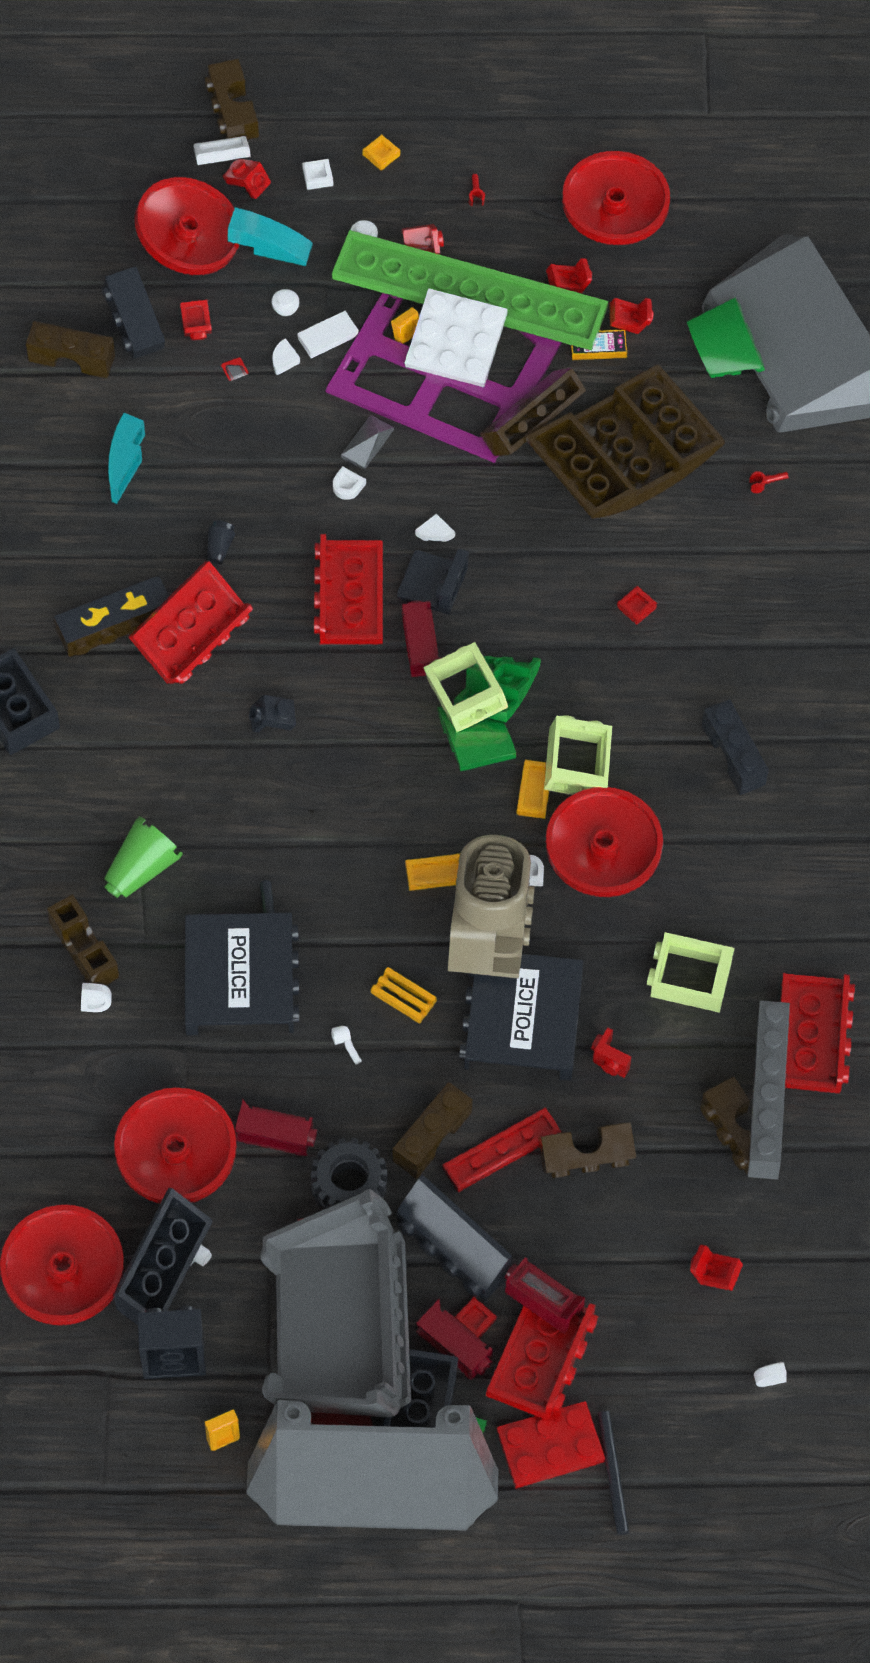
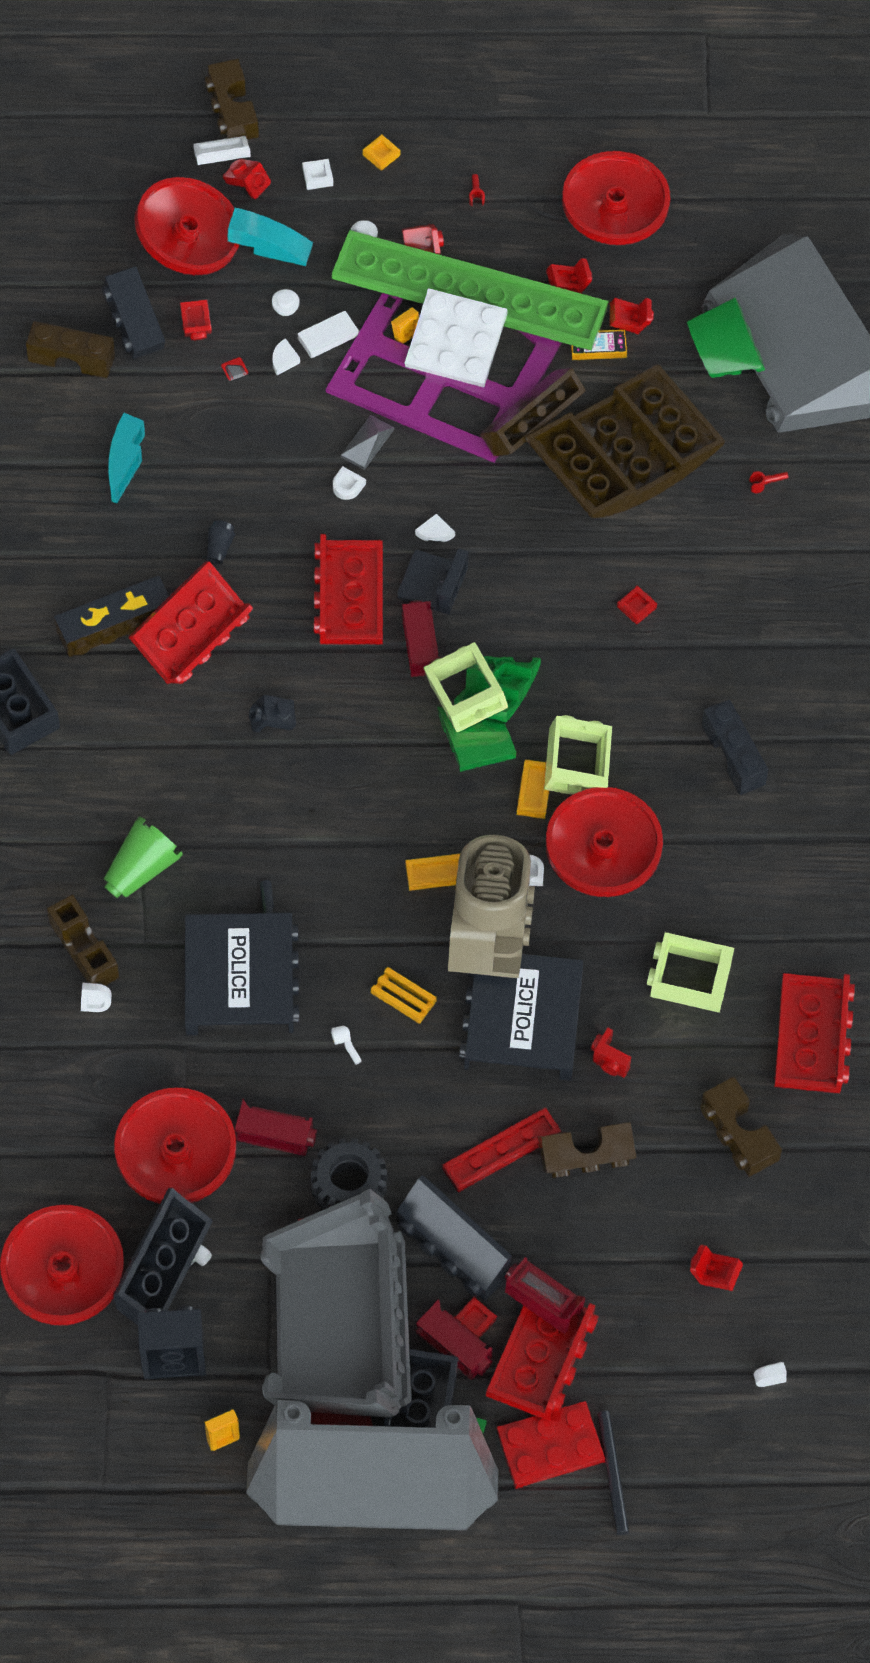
dark brown arch [393,1082,473,1179] -> none
dark grey brick [748,1001,790,1180] -> none

